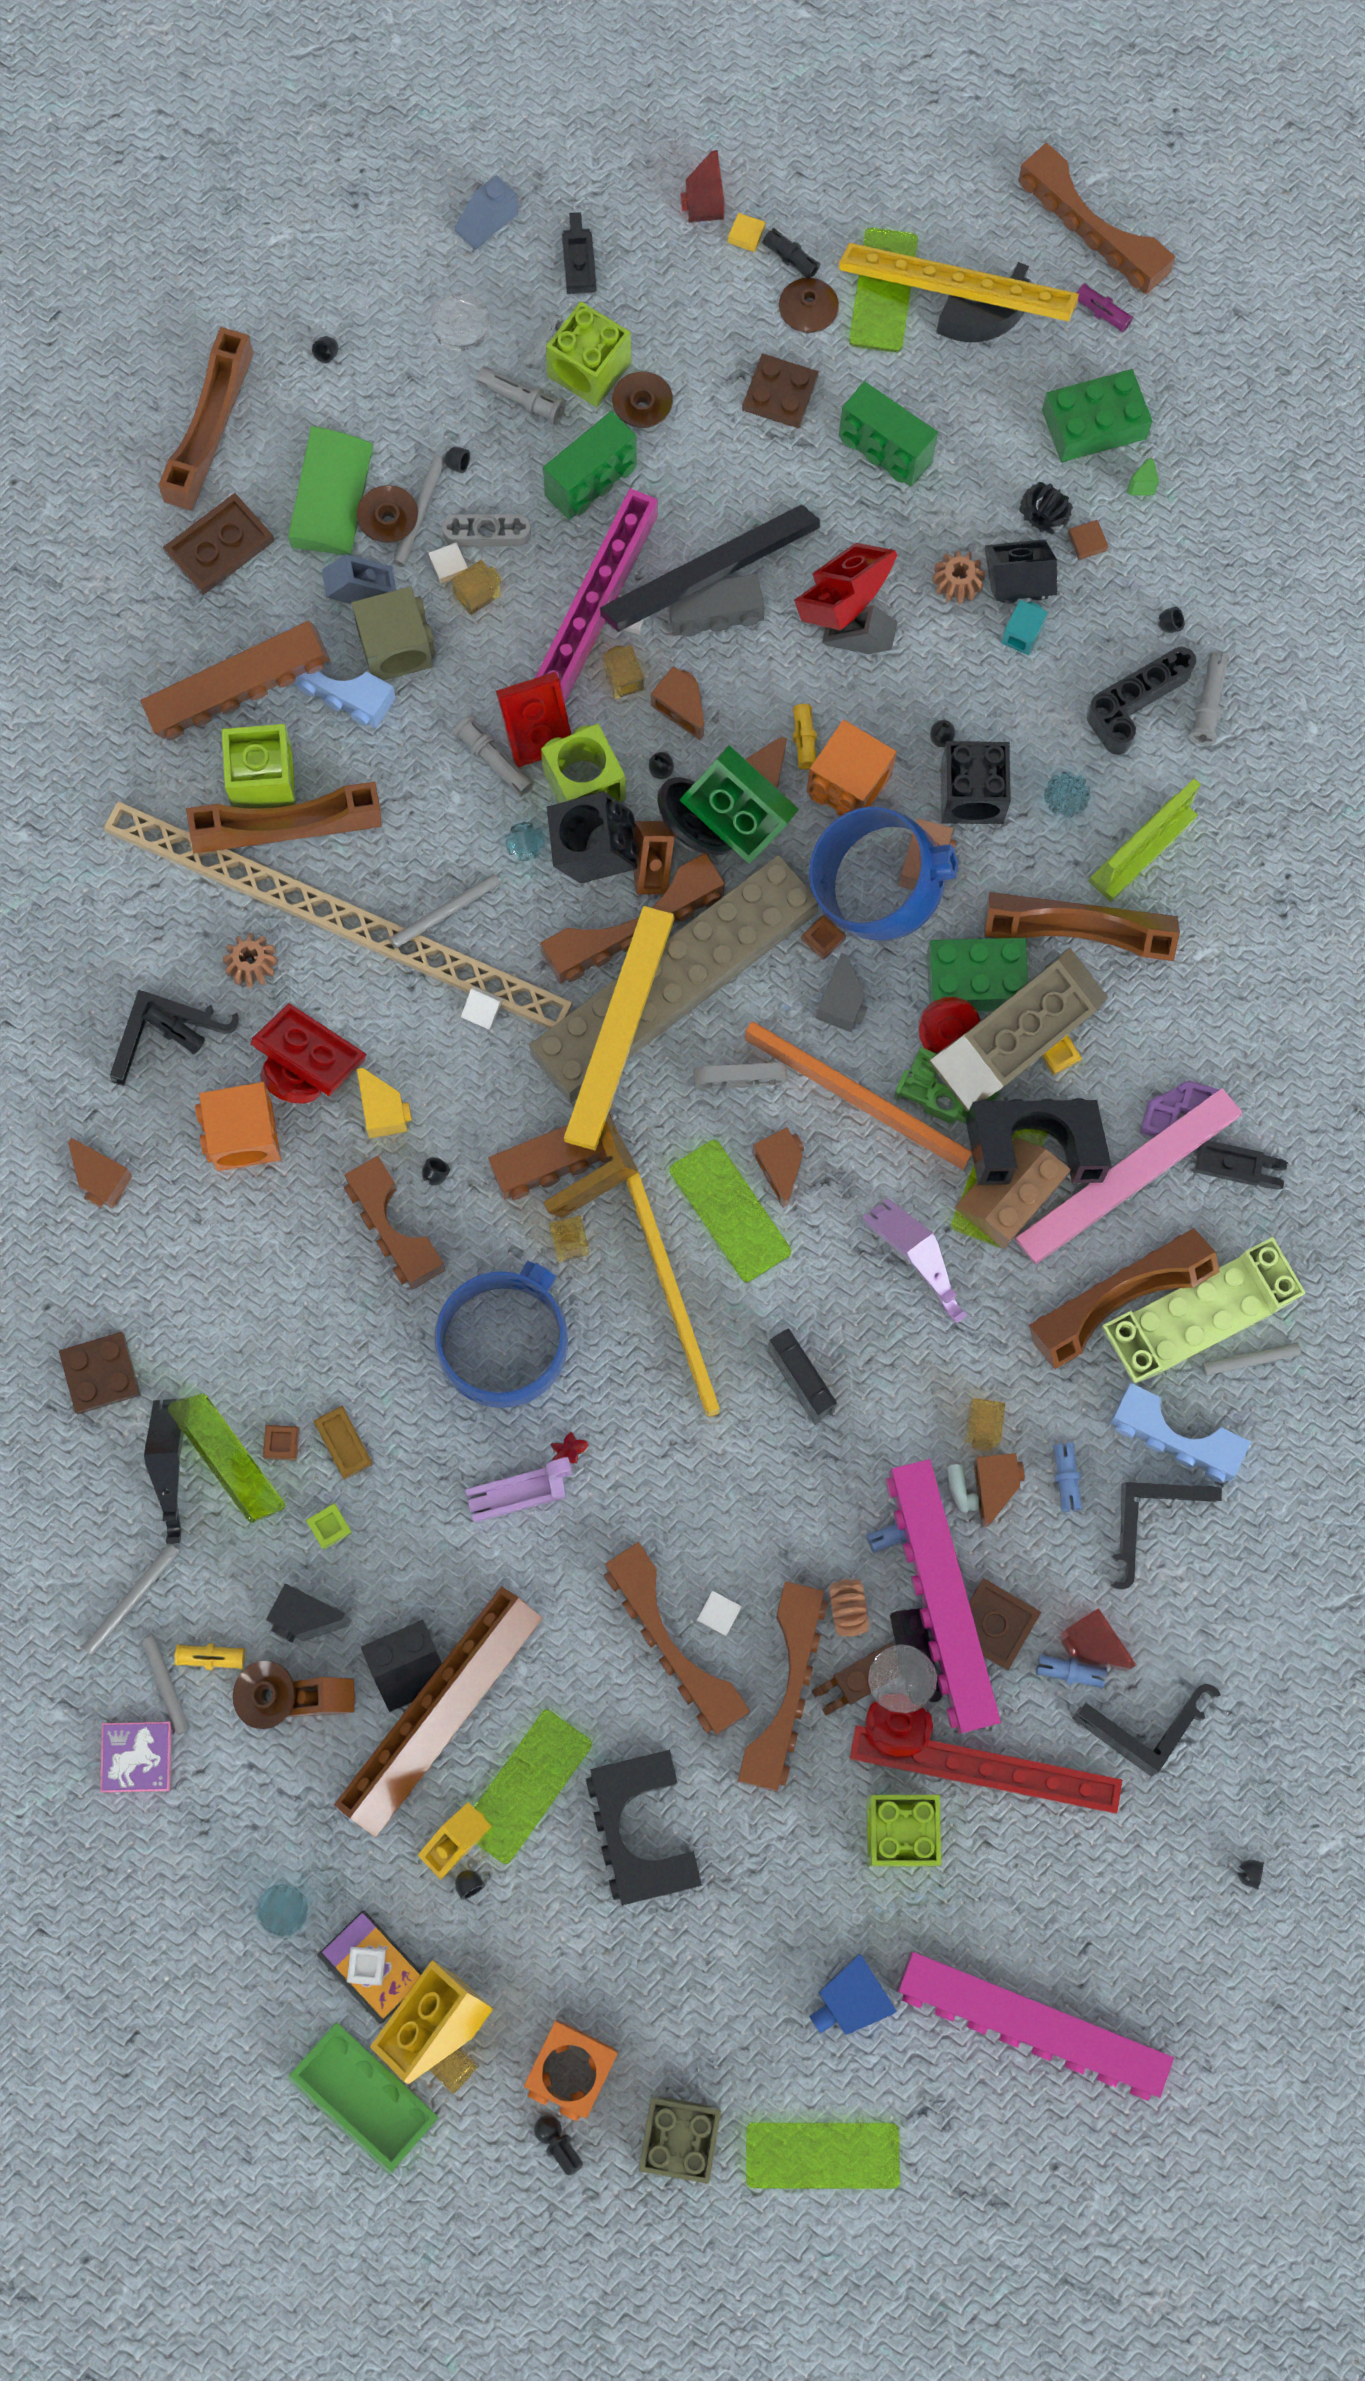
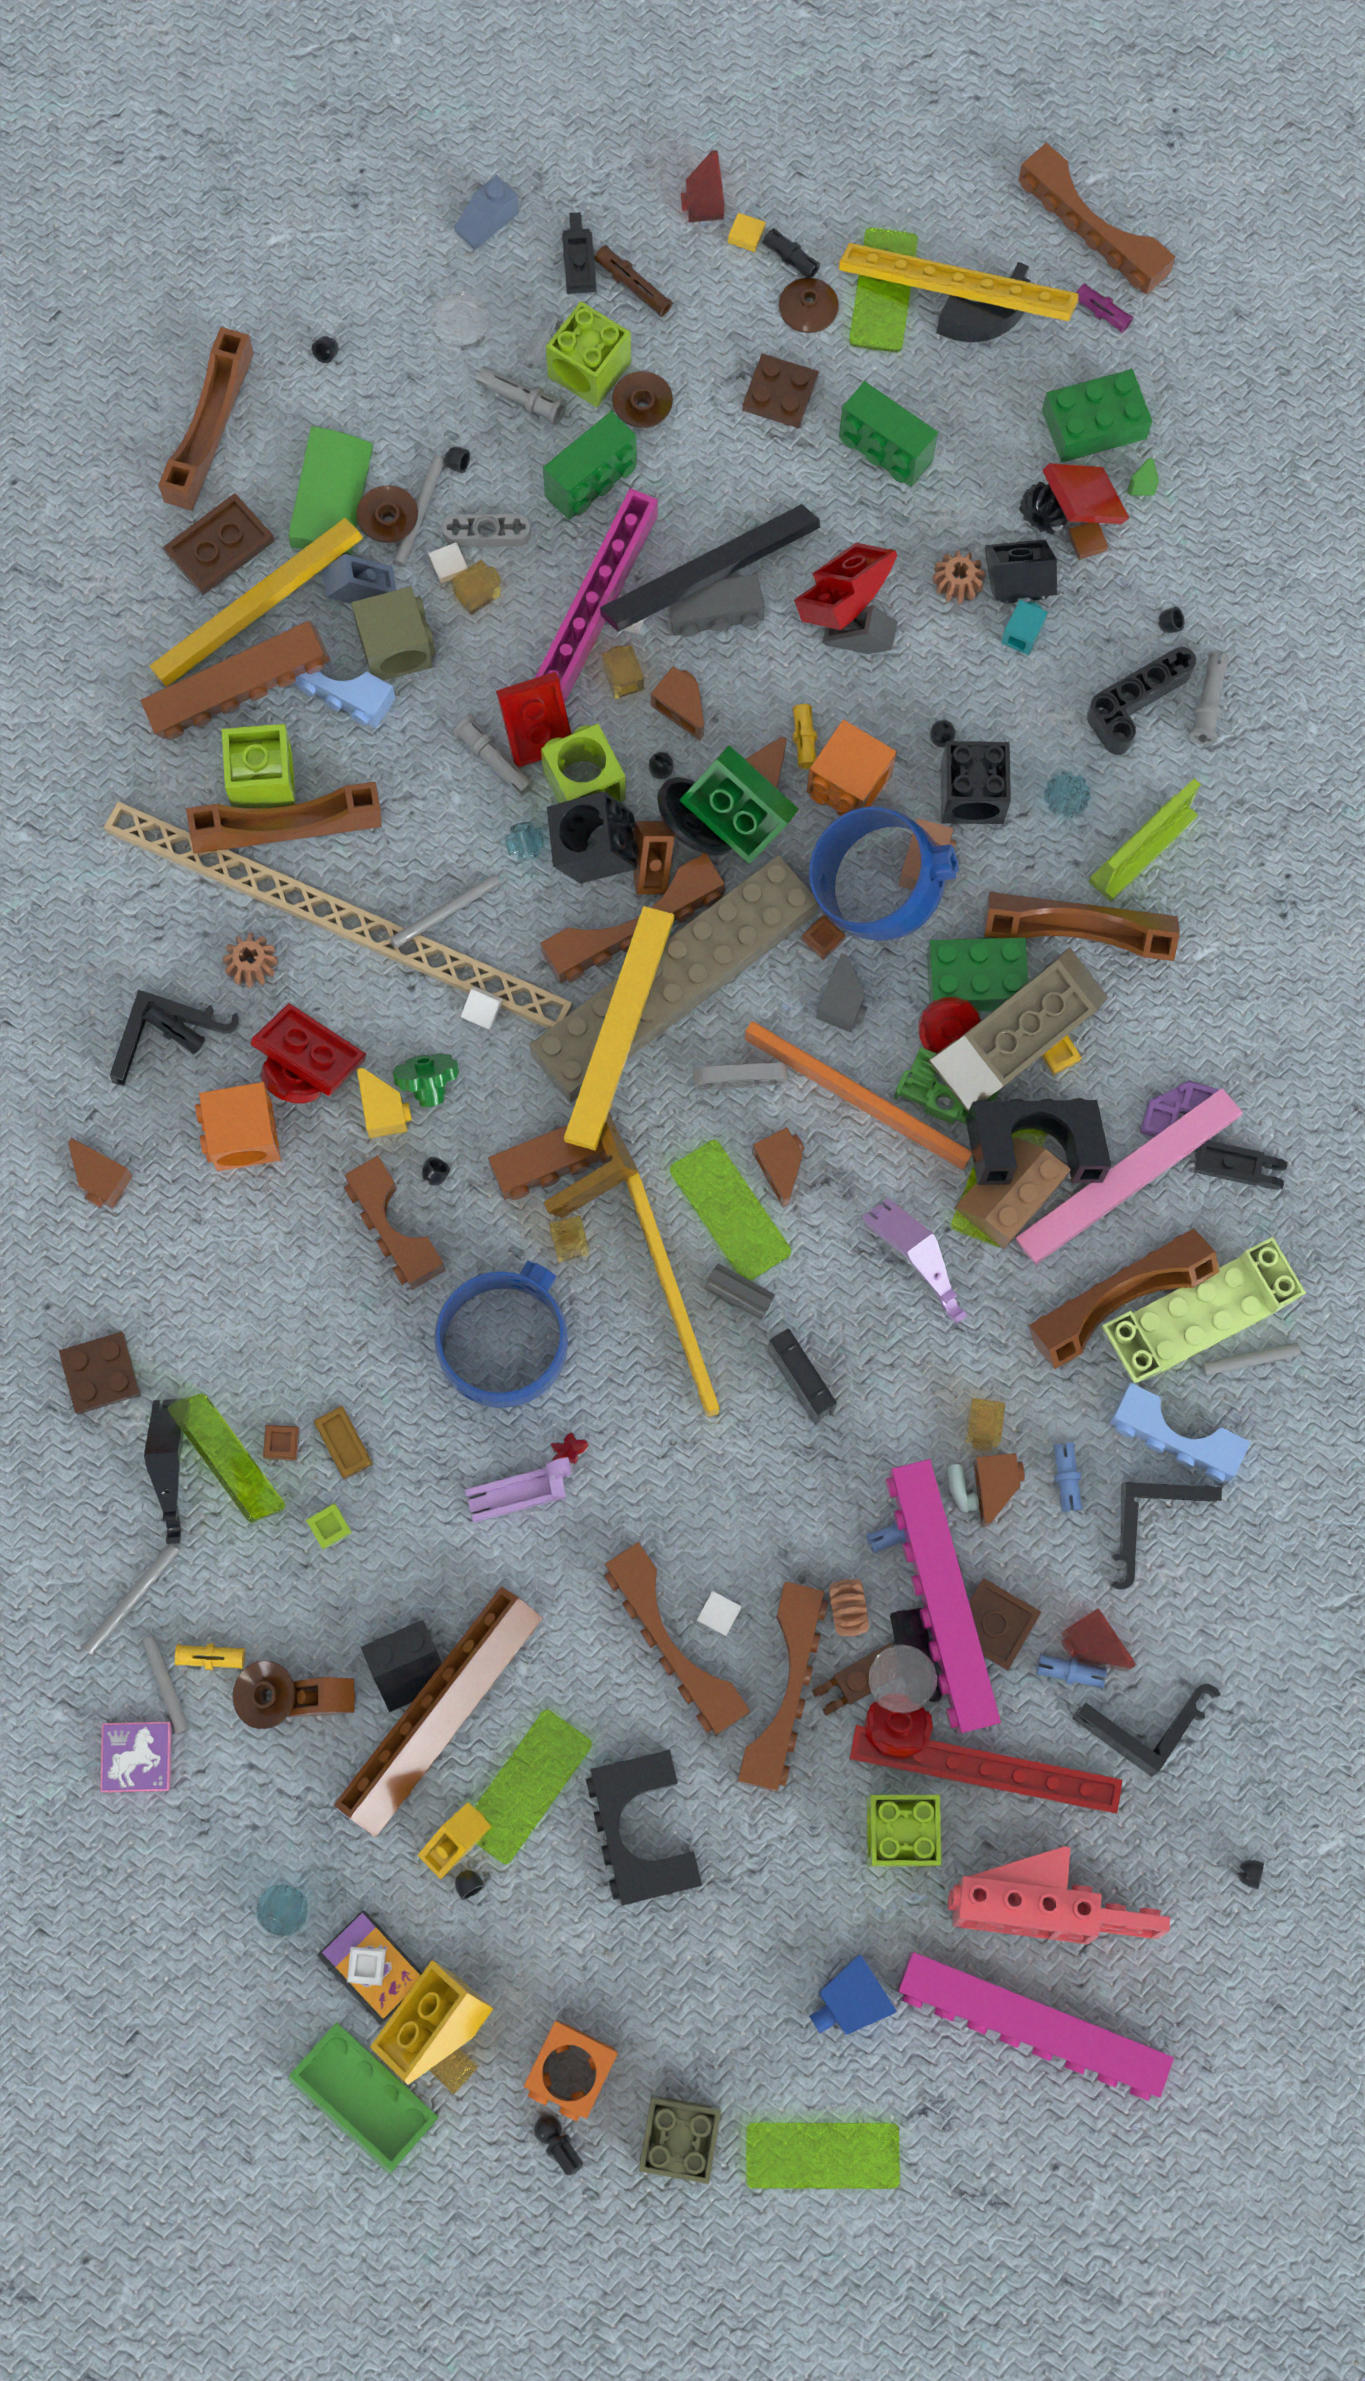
black slope [266,1583,352,1643] -> none
none -> yellow tile [149,518,363,687]
none -> green plant [392,1053,459,1107]
none -> reddish brown pin [594,245,673,317]
none -> dark grey axle [704,1263,775,1320]
none -> coral wedge [948,1846,1170,1945]
none -> red tile [1042,463,1129,524]

